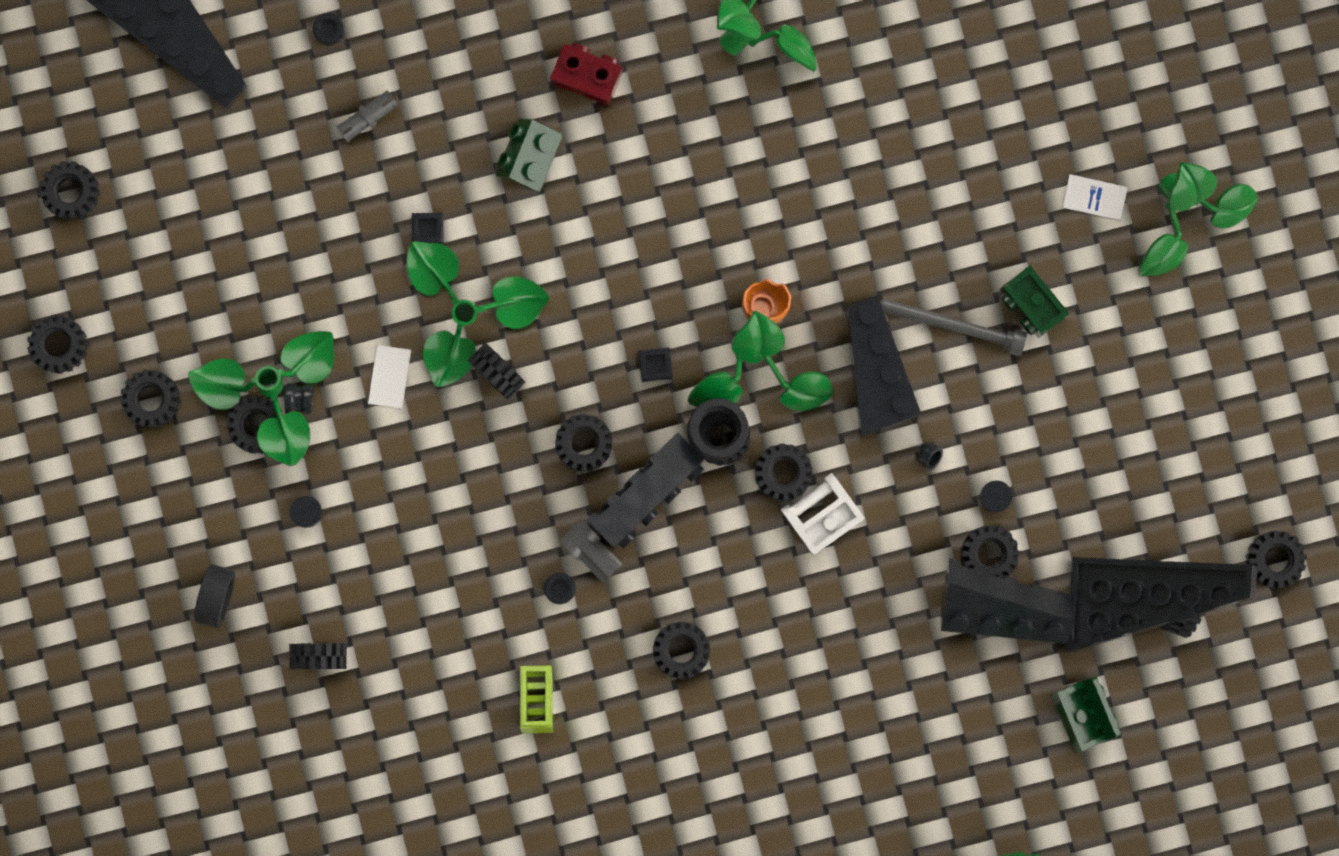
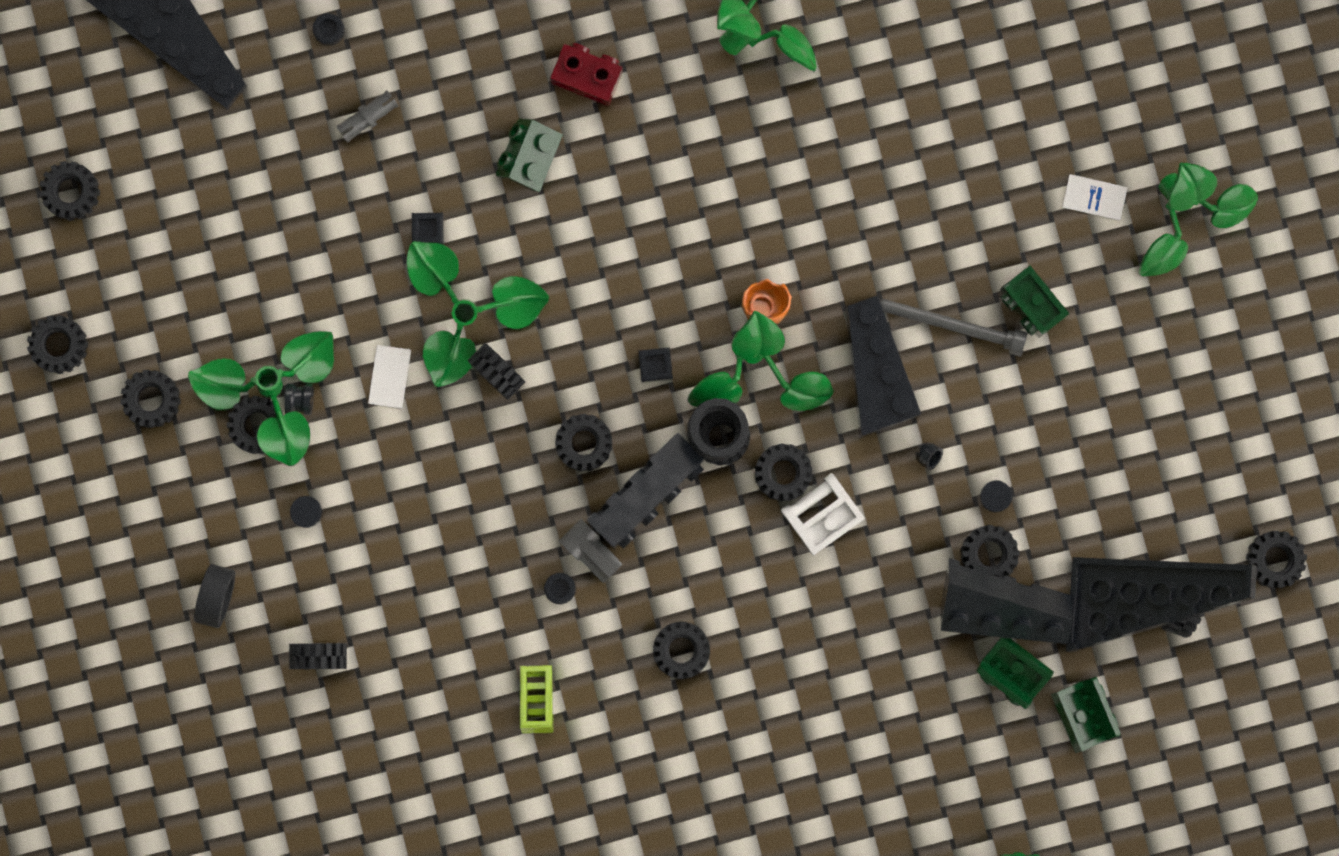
none -> dark green bracket [976,637,1054,709]

